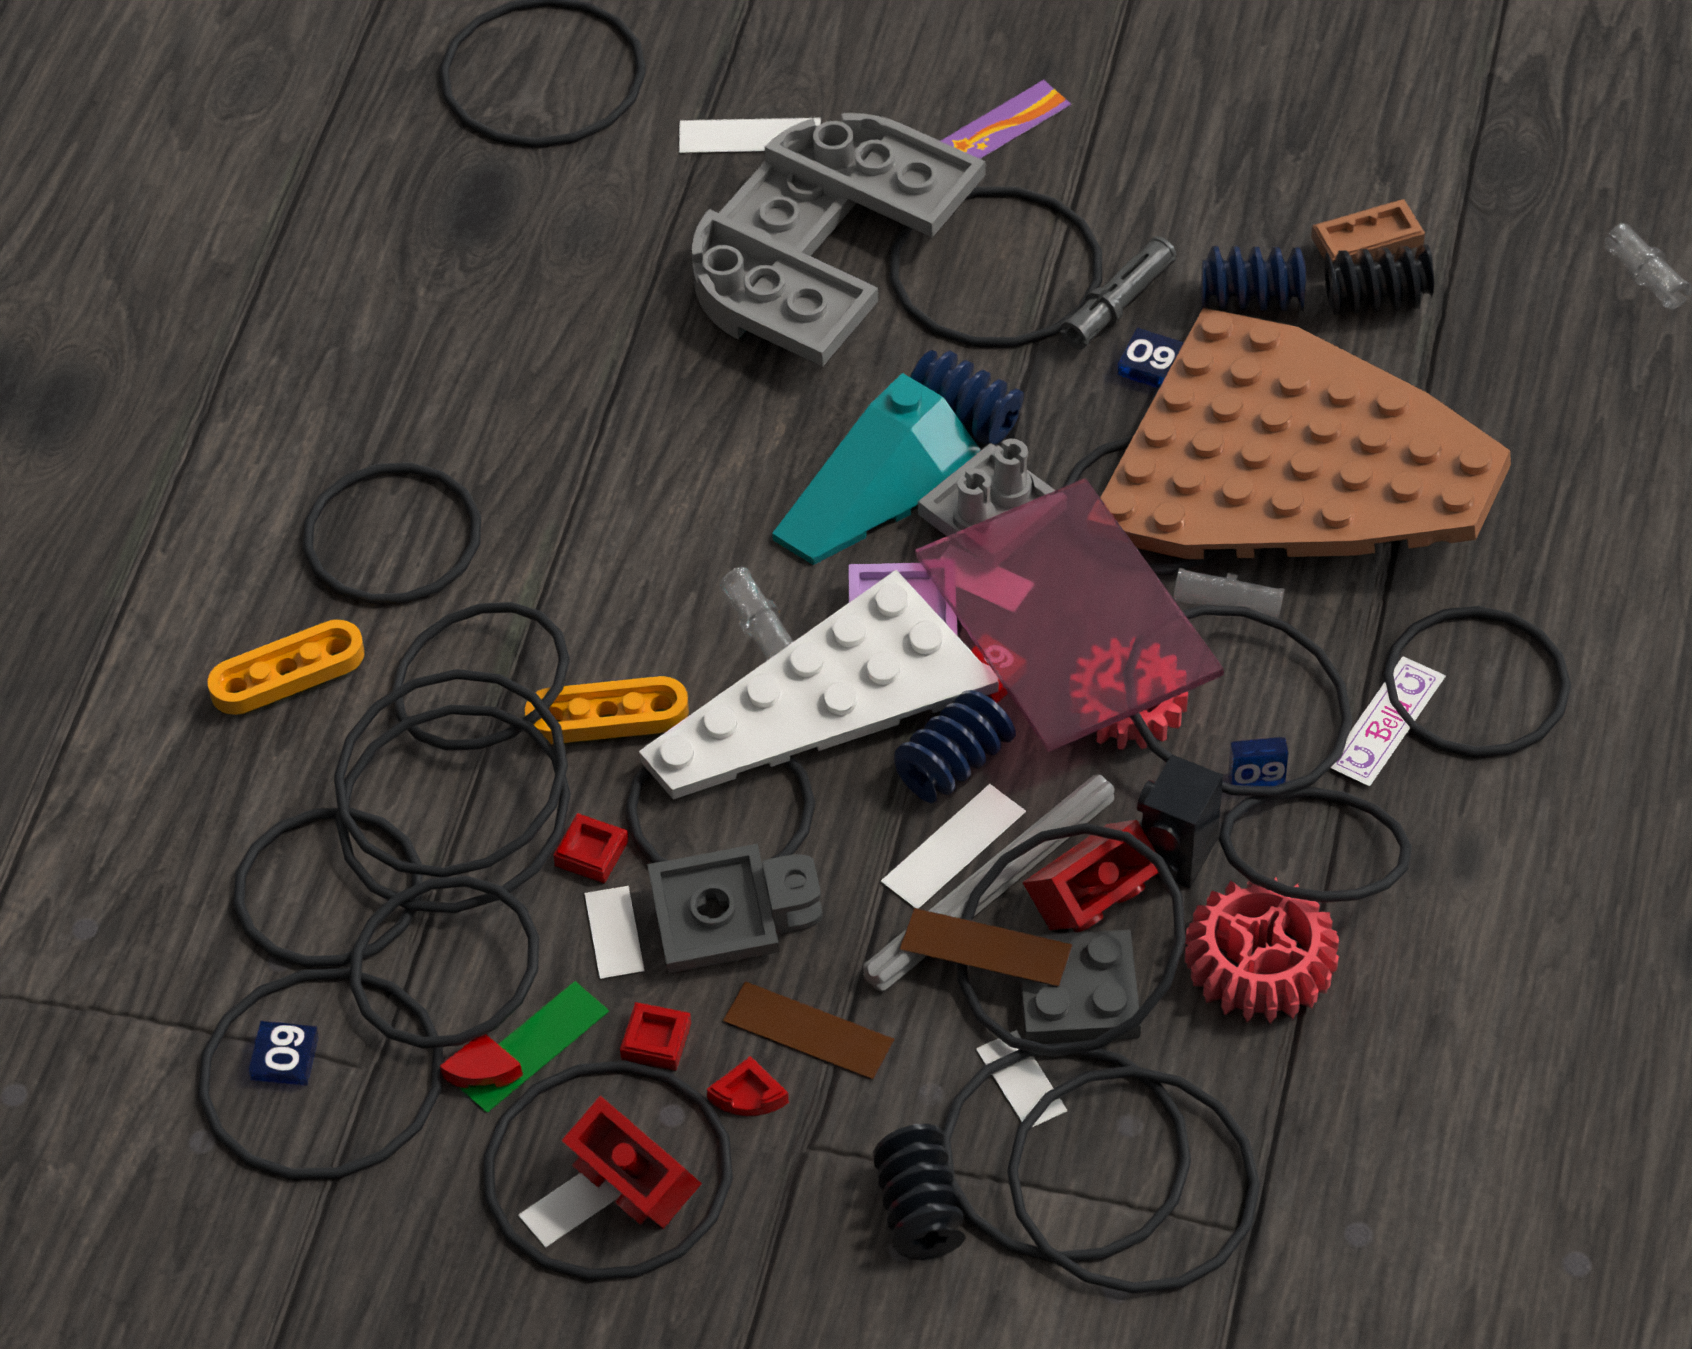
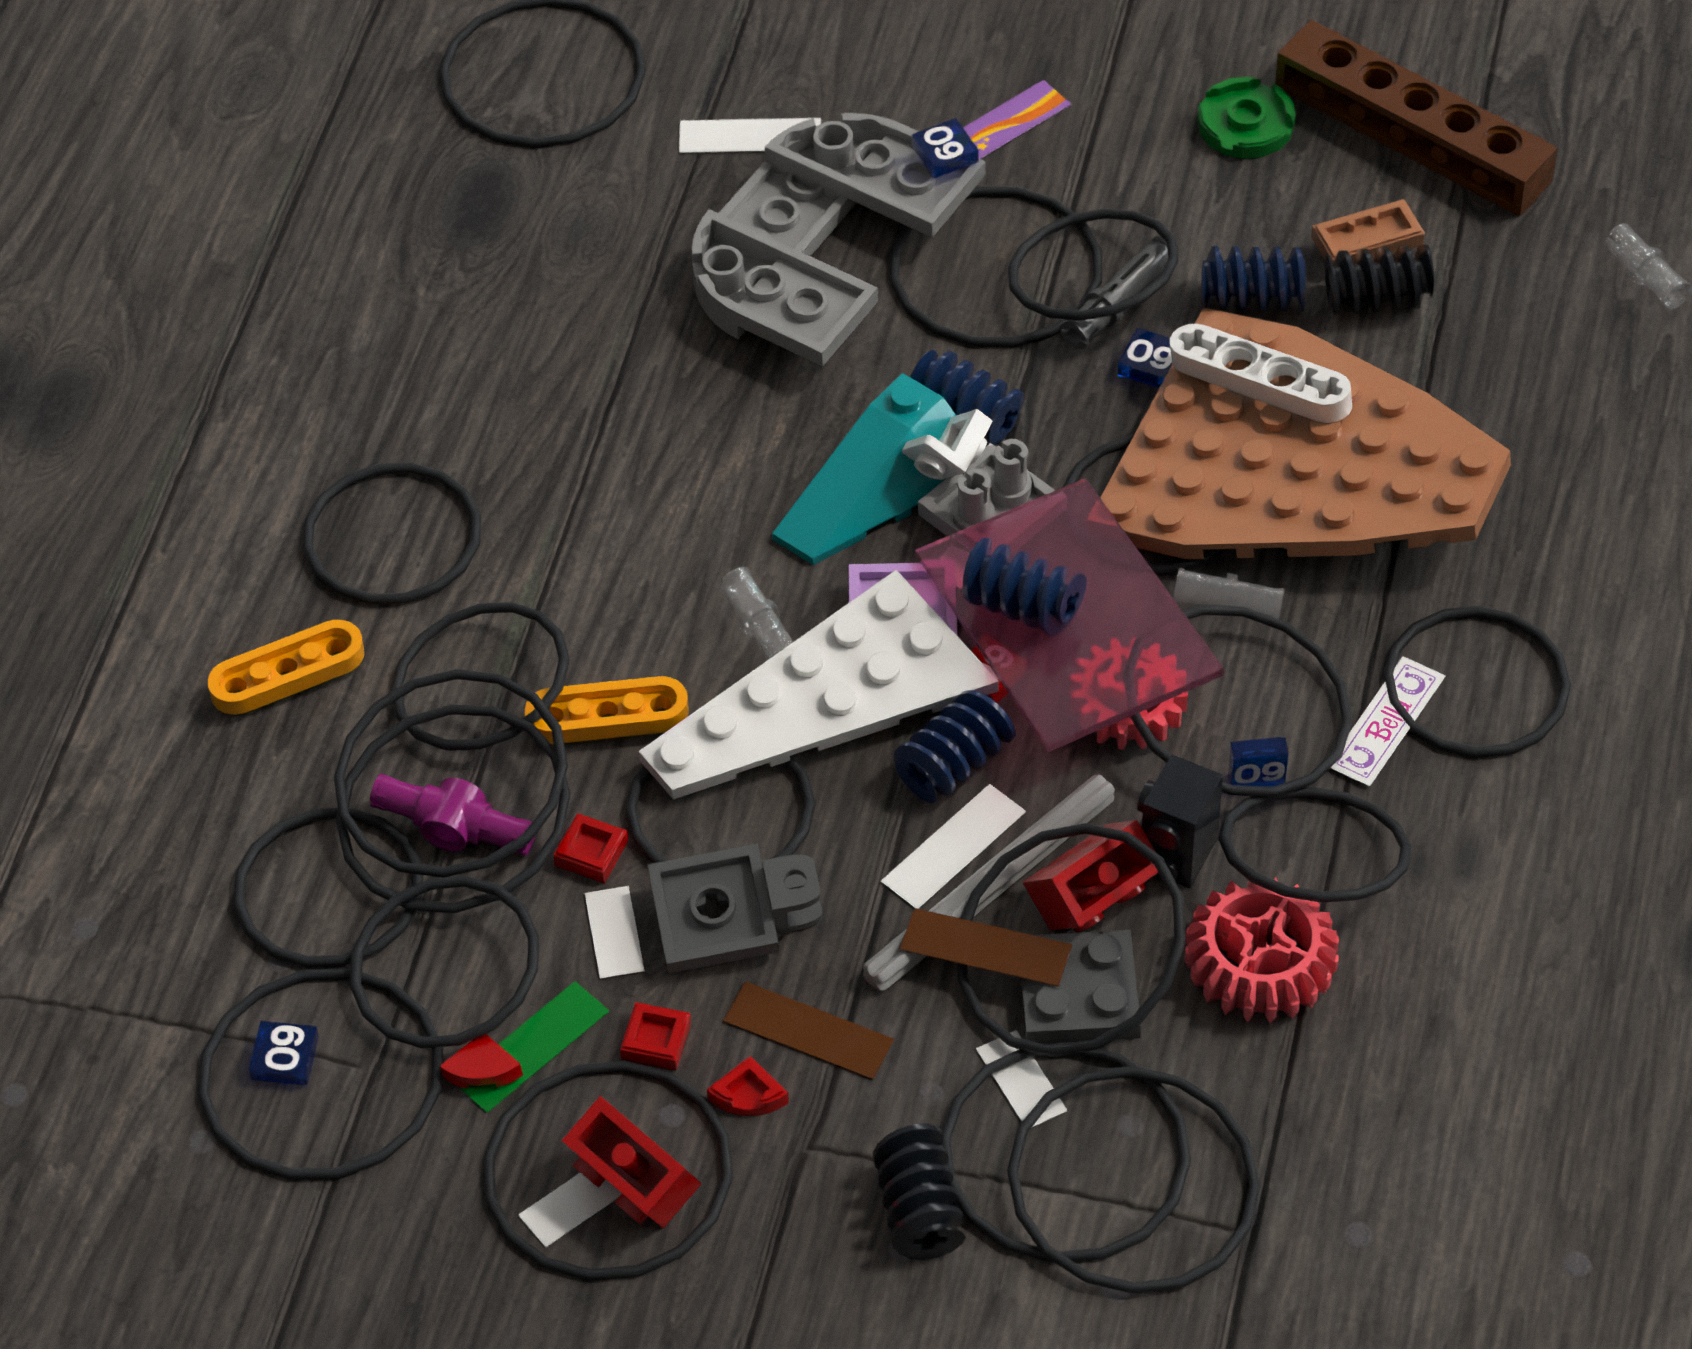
none -> magenta pin [370,773,536,856]
none -> white bracket [902,409,993,480]
none -> clear blue tile [912,118,979,179]
none -> dark blue piece [962,538,1087,635]
none -> black piece [1008,209,1179,321]
none -> white beam [1170,323,1353,423]
none -> green tile [1197,77,1296,159]
none -> reddish brown brick [1275,19,1558,217]

